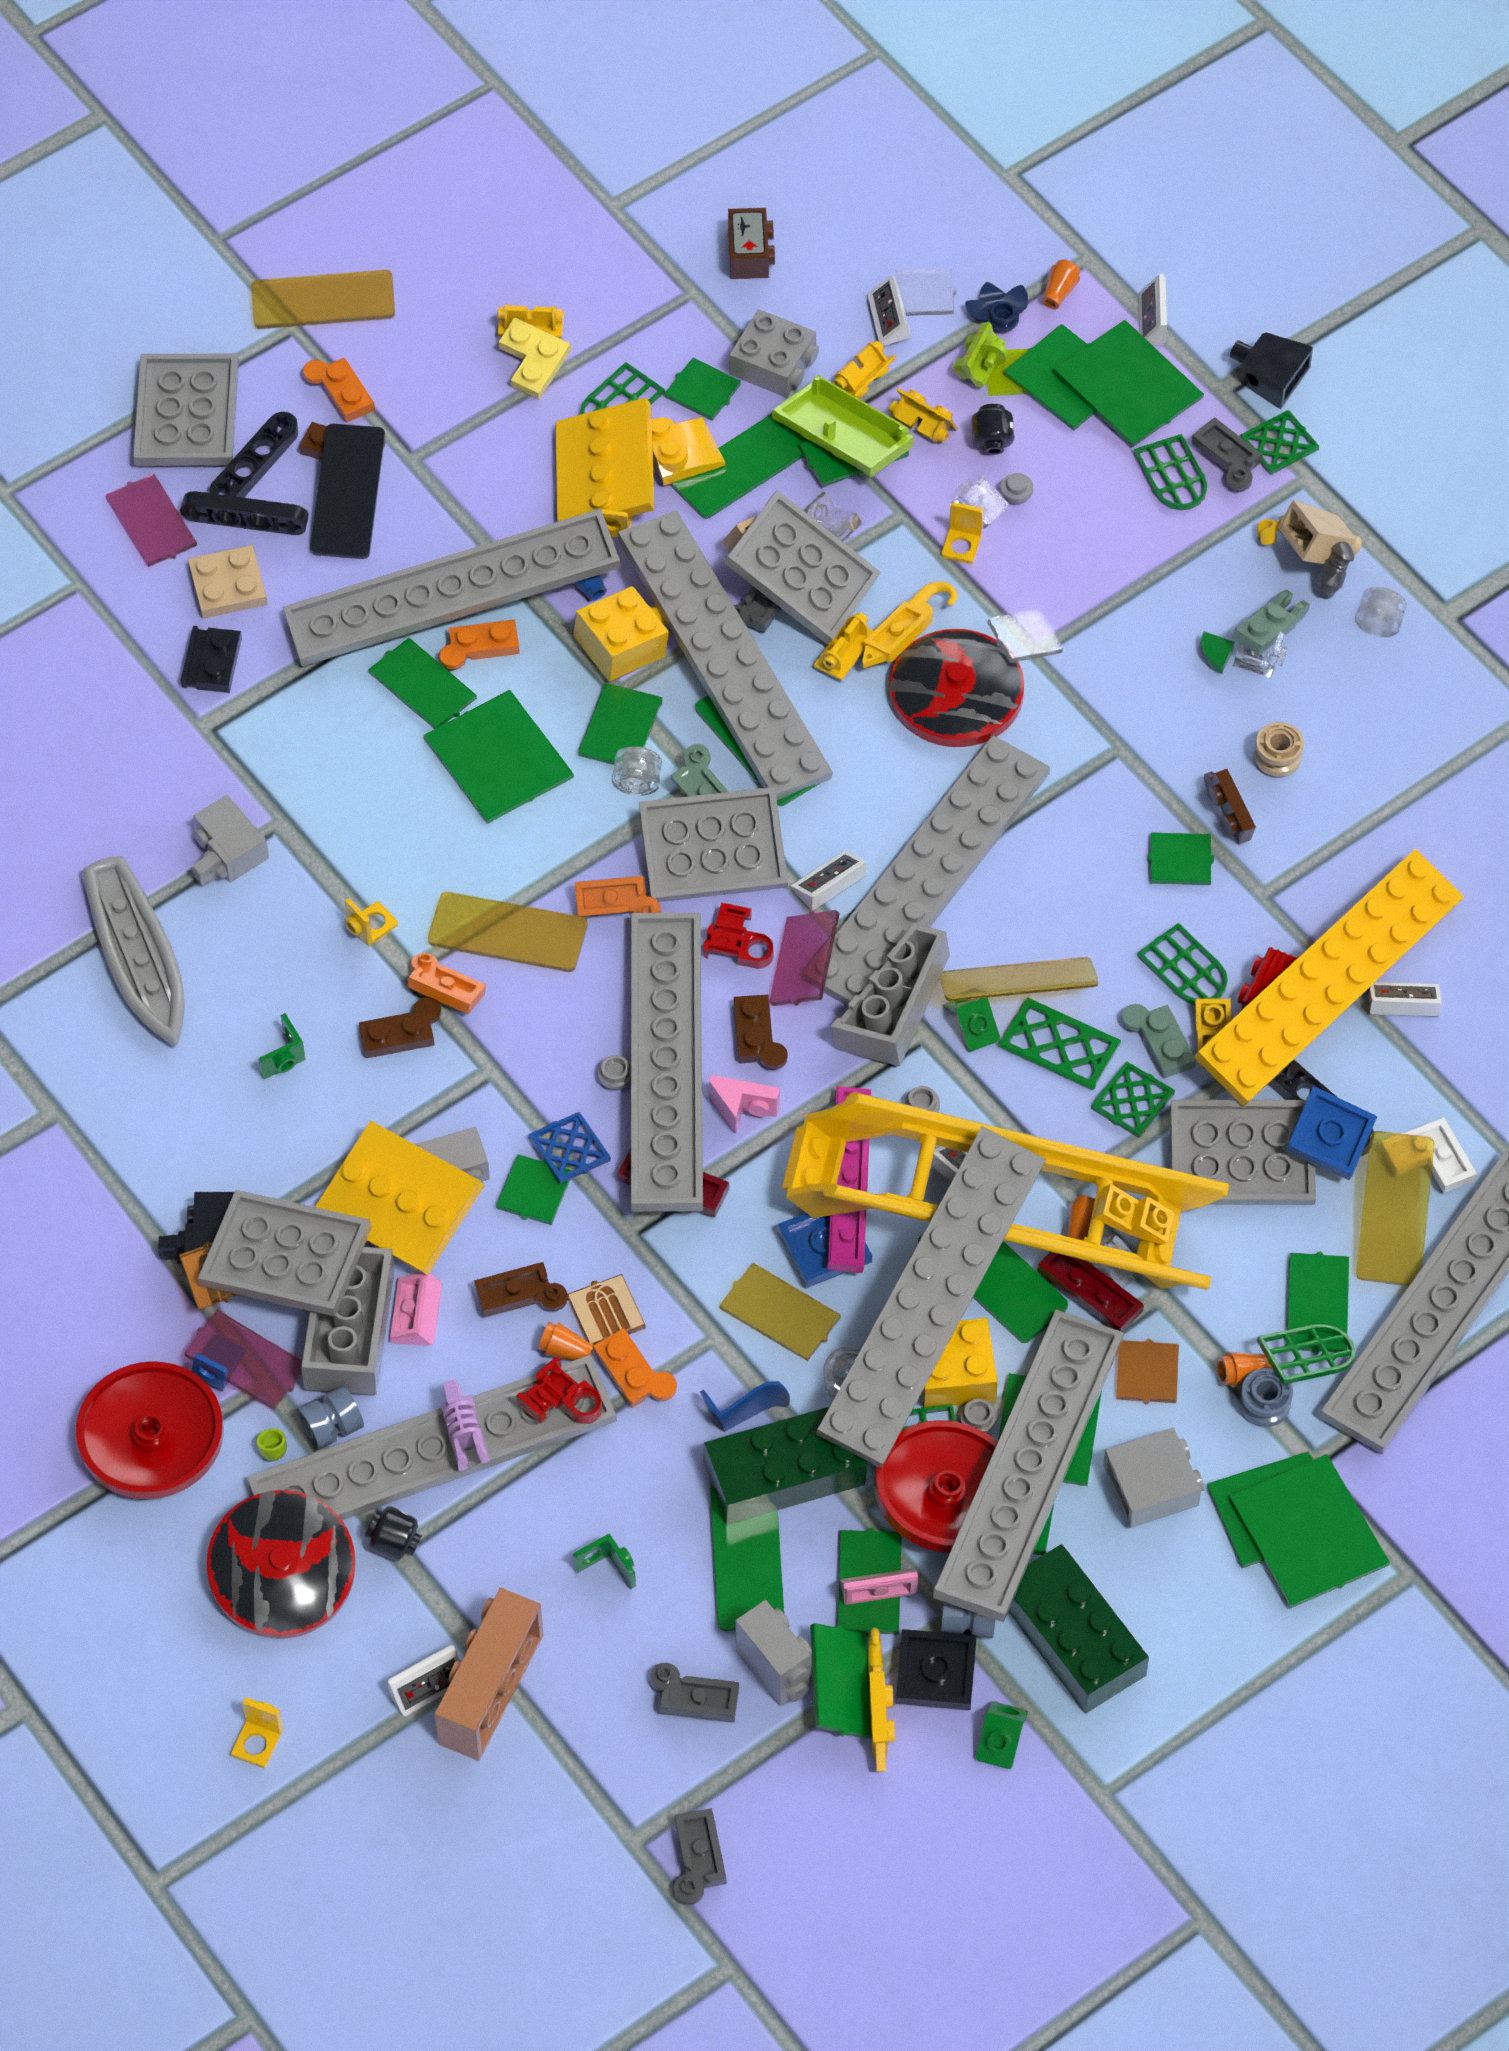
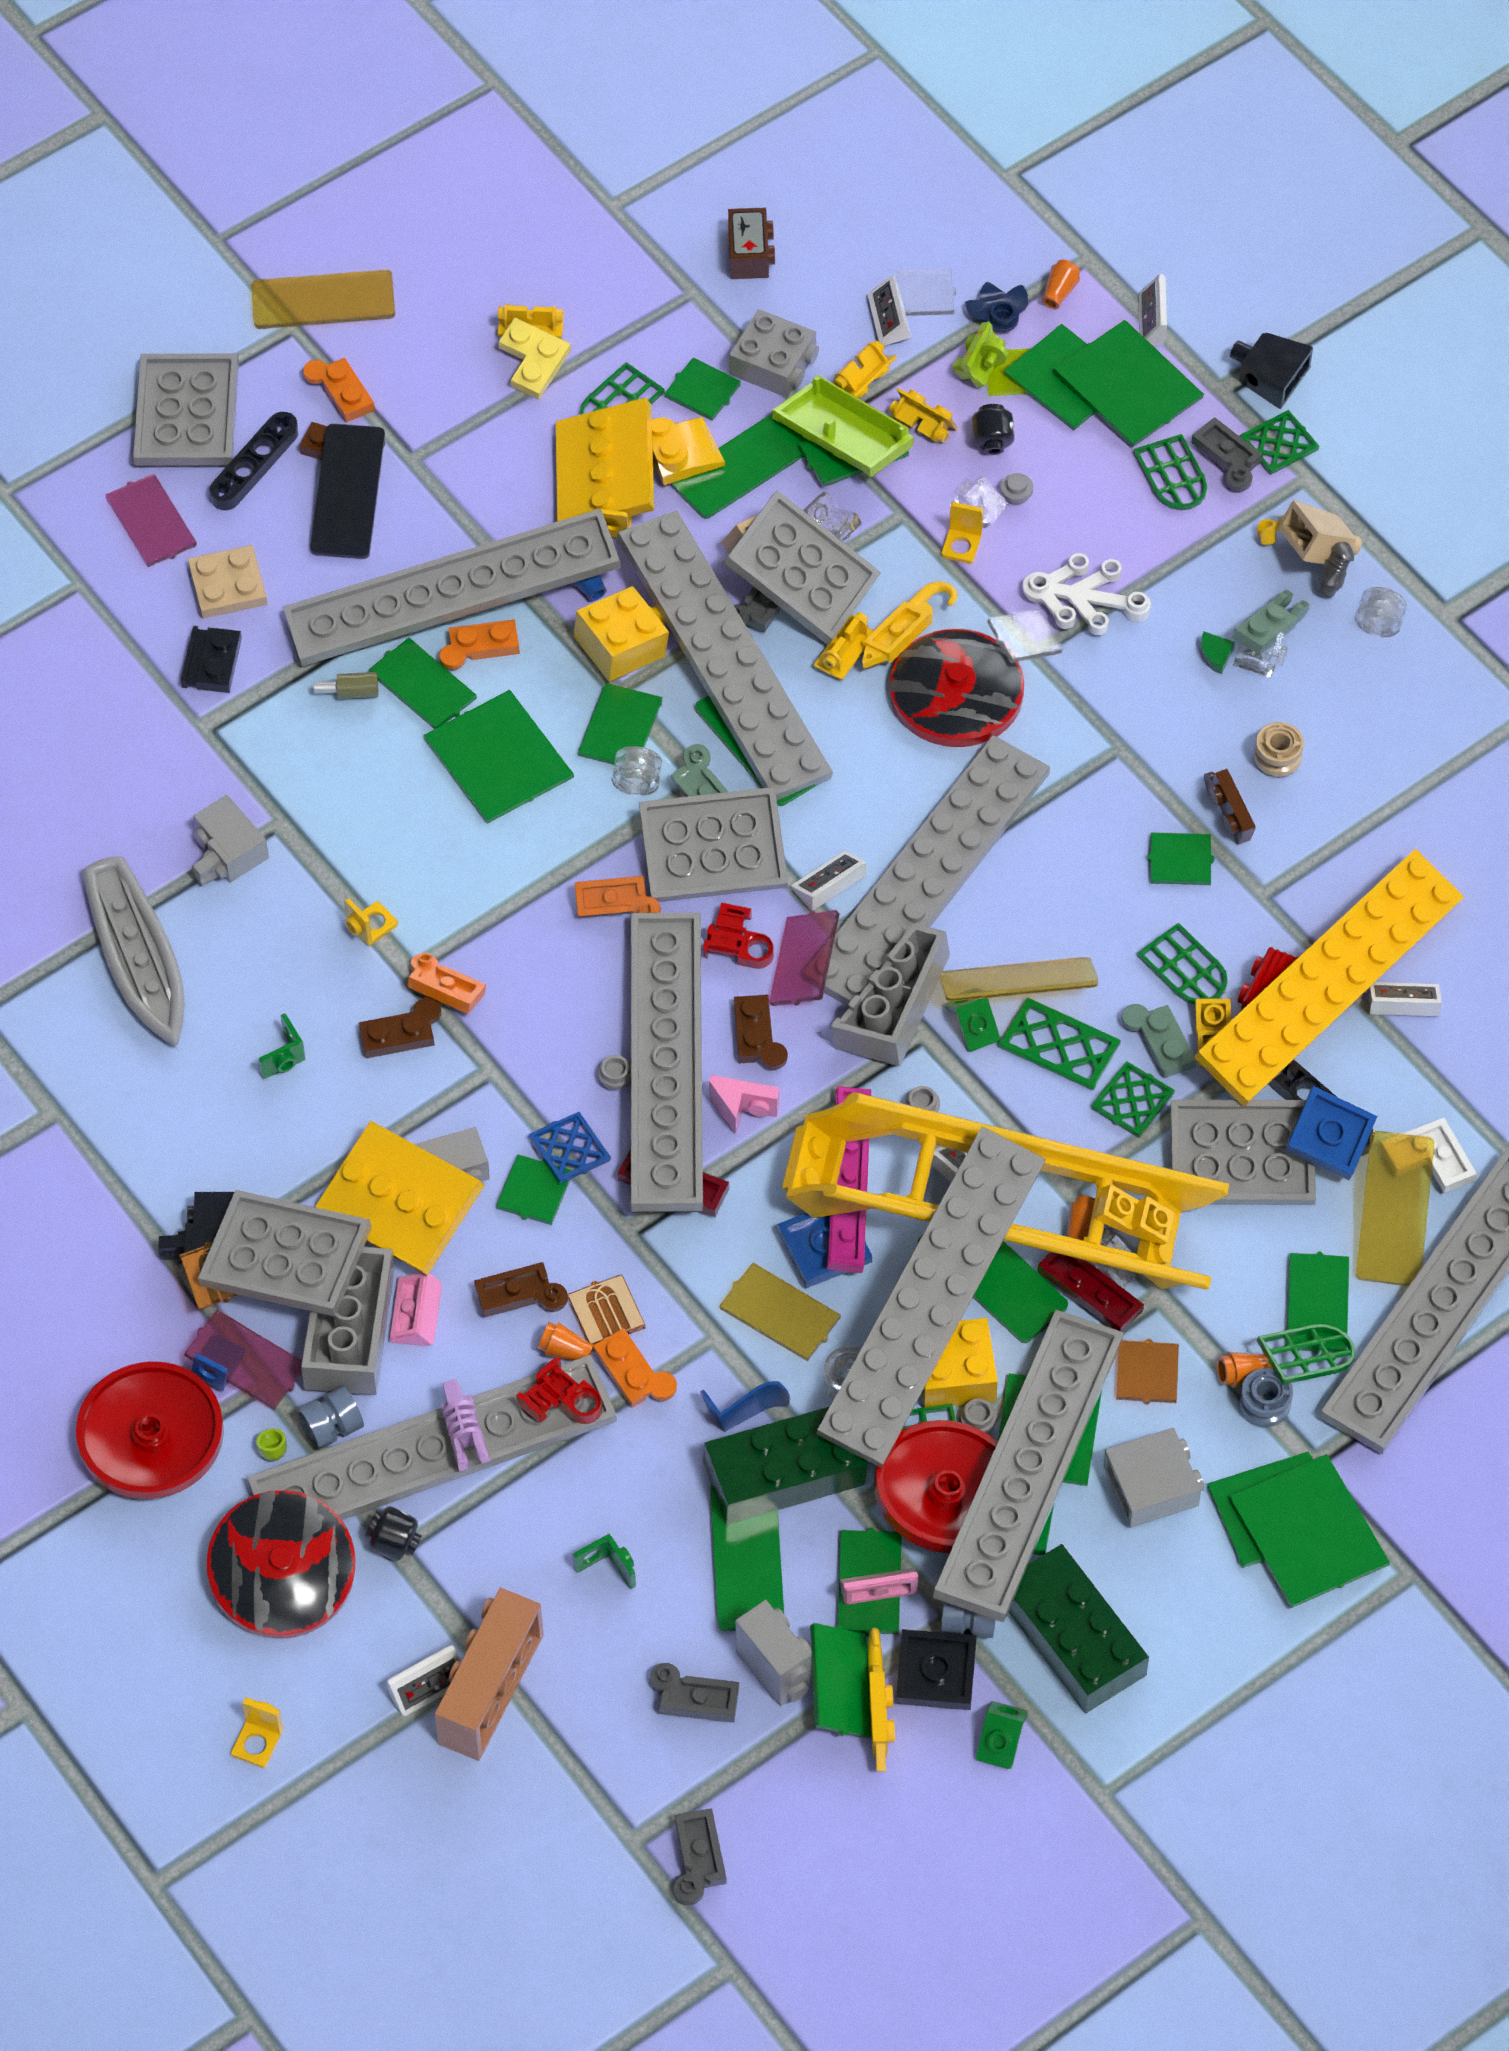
black beam [180,491,309,535] -> none
clear yellow piece [428,892,588,972] -> none
none -> olive piece [313,672,379,699]
none -> white plant [1023,553,1151,635]

